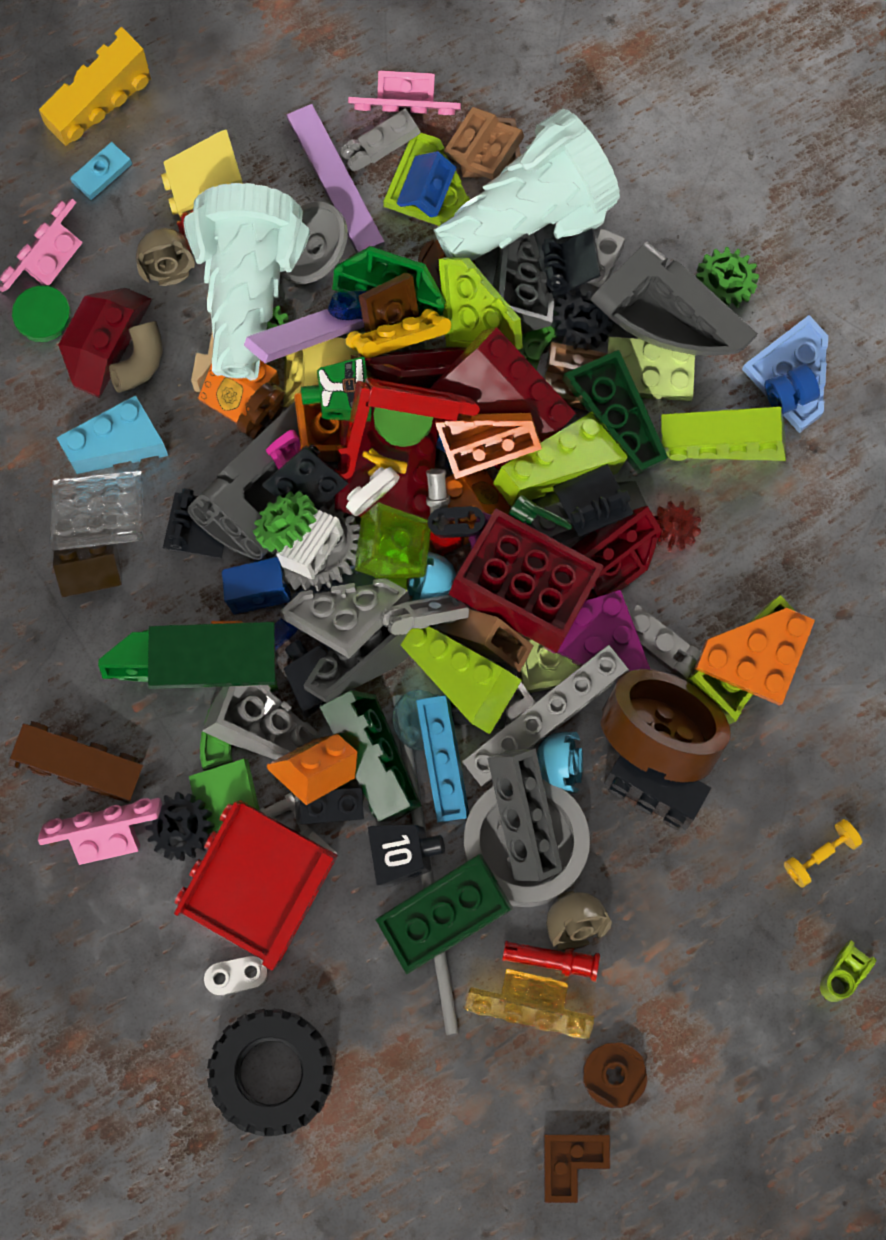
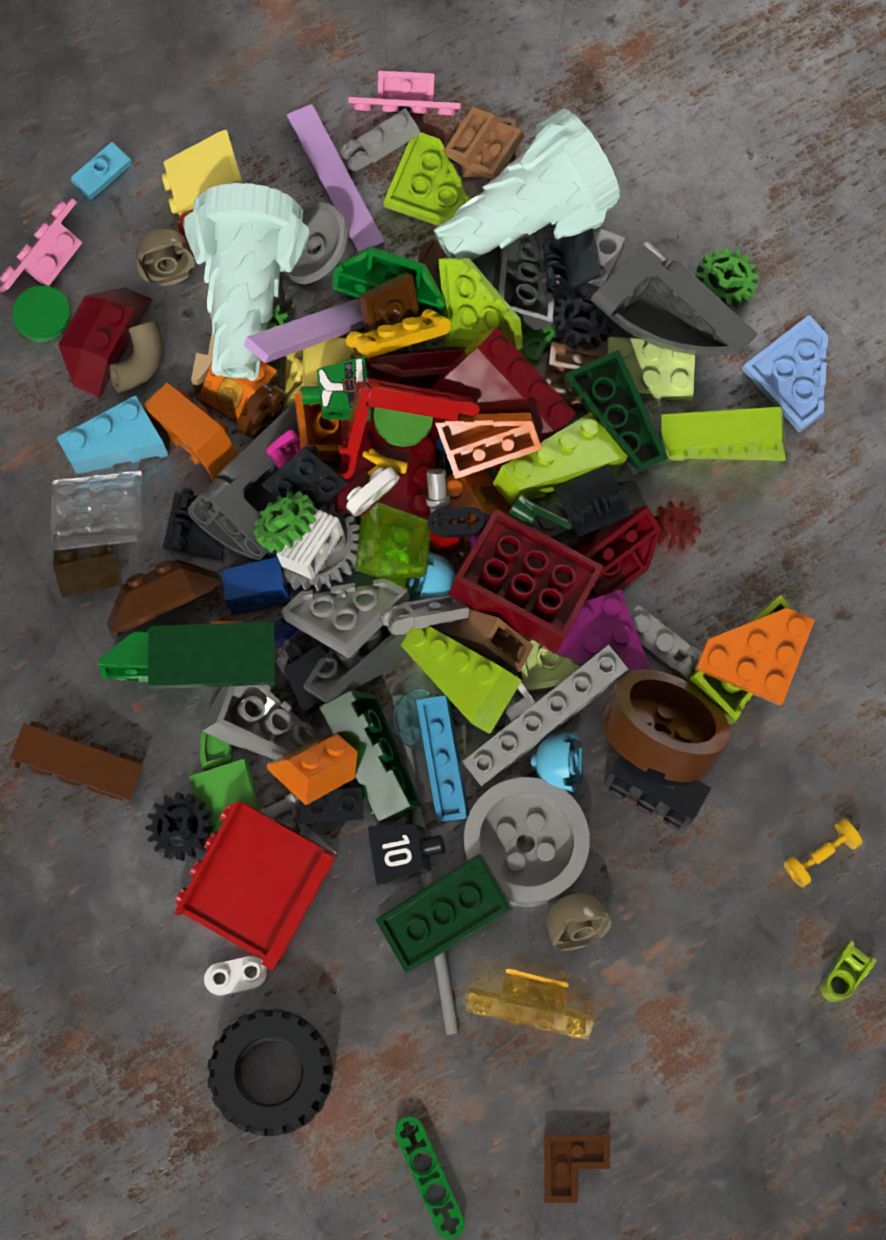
bright pink bracket [37,798,162,865] -> none
yellow wedge [39,26,151,146] -> none
clear blue beam [328,290,367,320] -> none
blue panel [397,151,457,217] -> none
dark grey brick [487,749,562,881] -> none
red pin [502,940,600,982] -> none
reddish brown plate [583,1043,647,1108] -> none
blue wheel [764,364,820,414] -> none
none -> reddish brown wedge [107,559,223,638]
none -> orange wedge [142,382,239,481]
none -> green beam [395,1116,465,1240]

